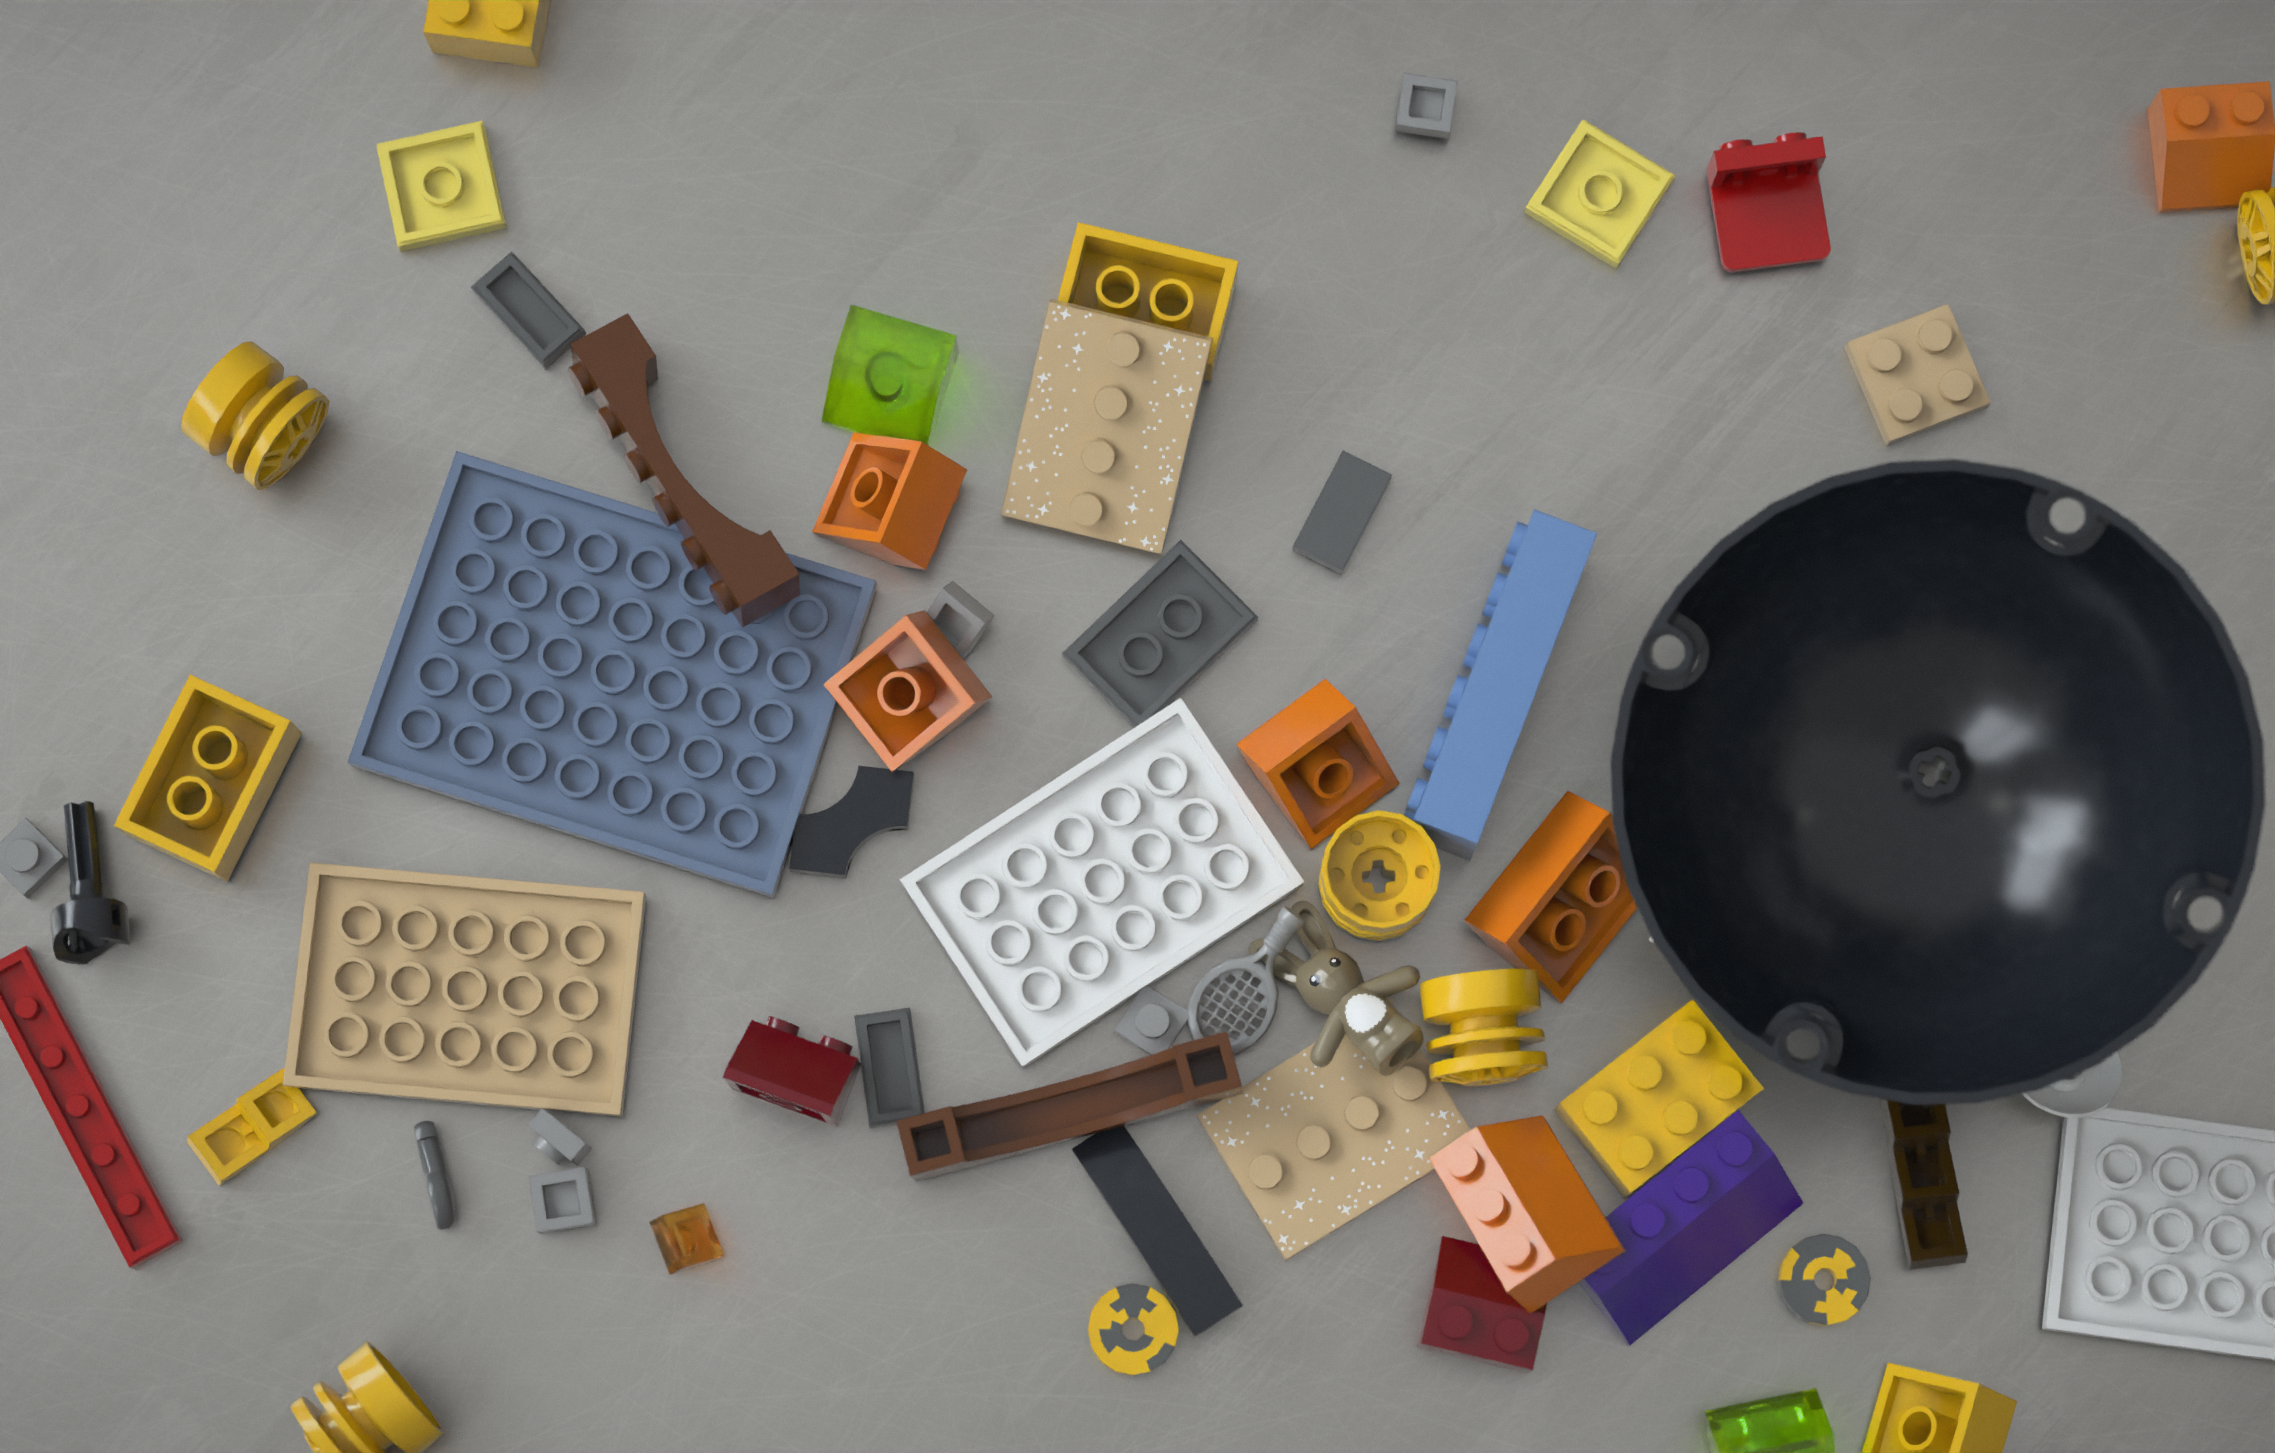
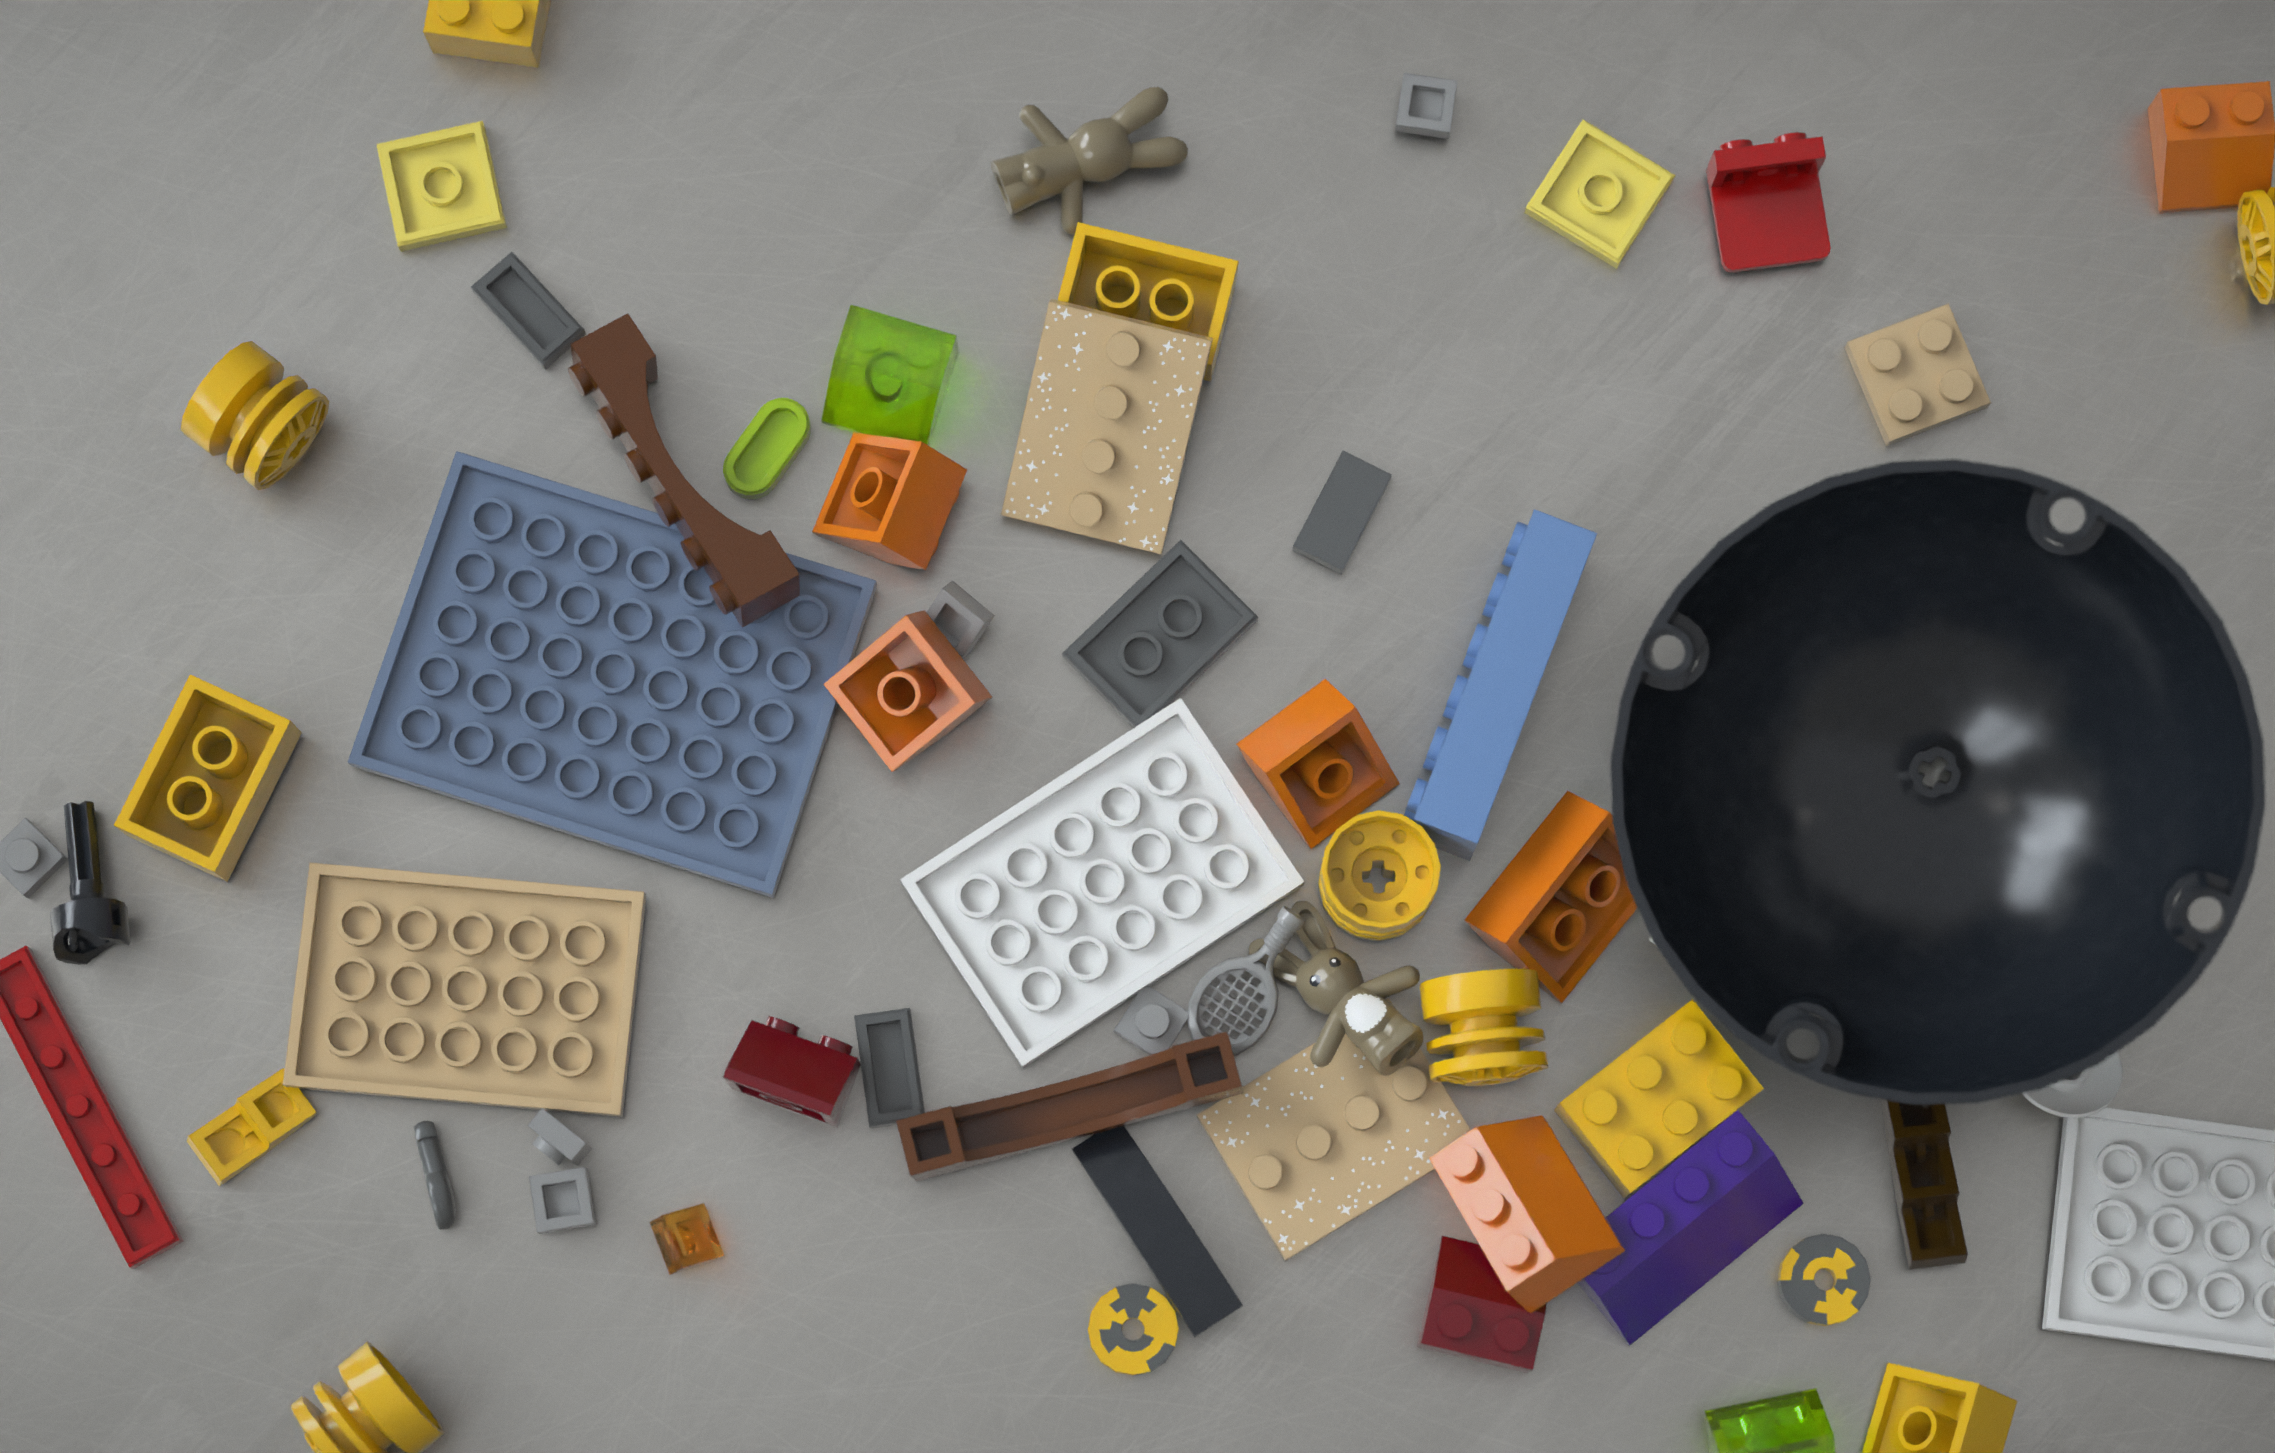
black tile [789,766,915,878] -> none
none -> lime tile [723,398,811,500]
none -> dark tan animal [991,87,1188,234]

